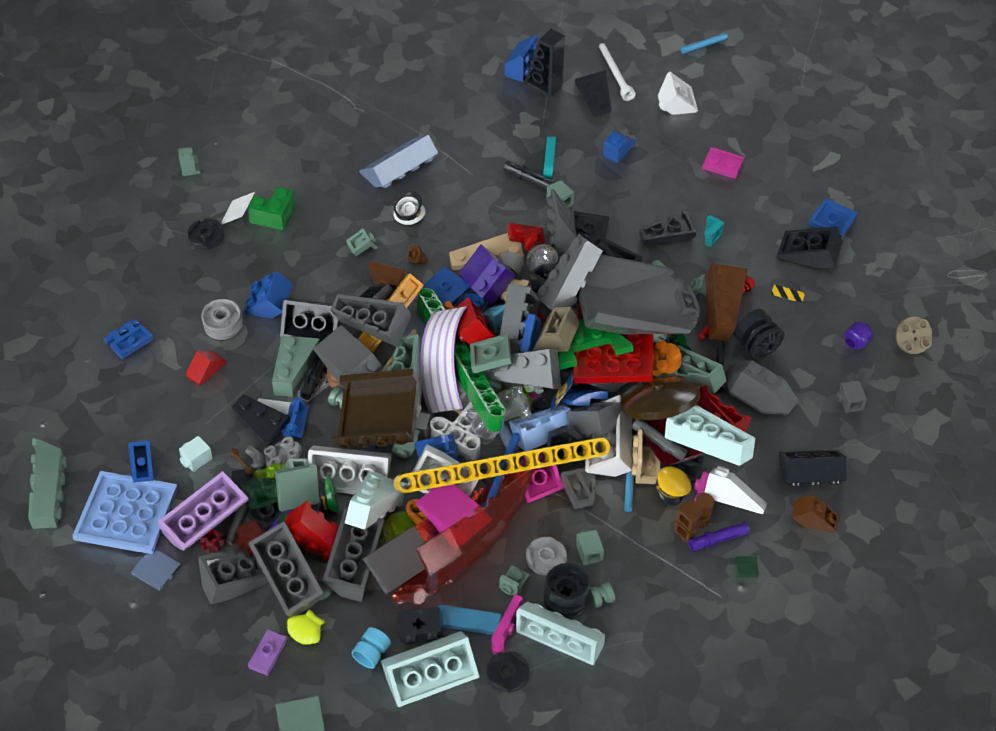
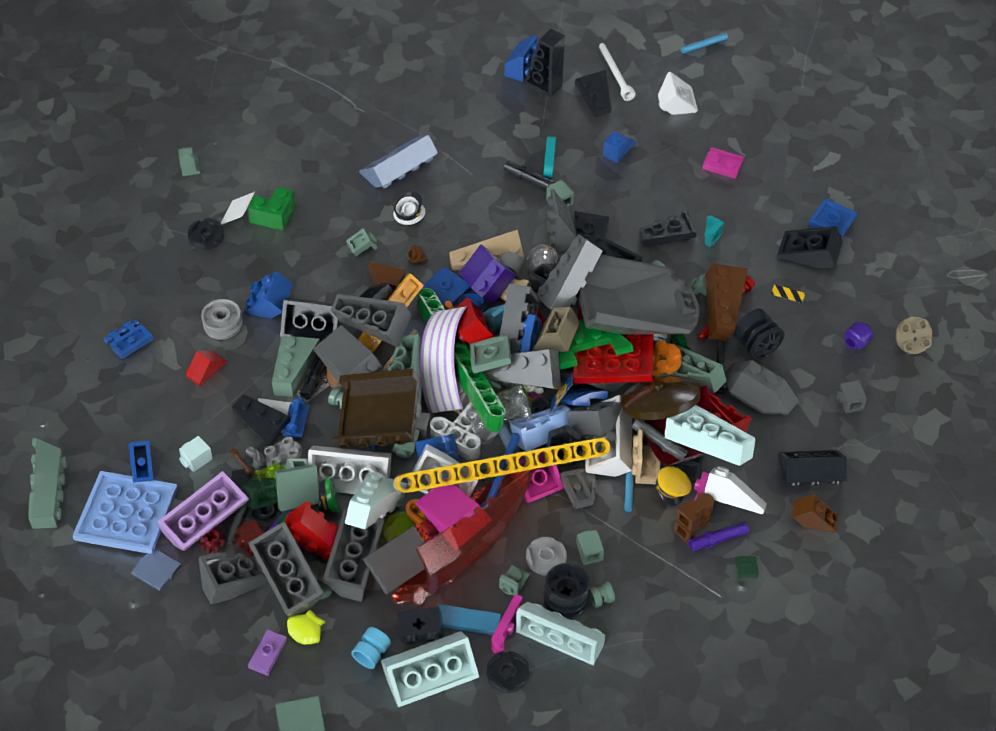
red plate [507,223,545,252] -> none

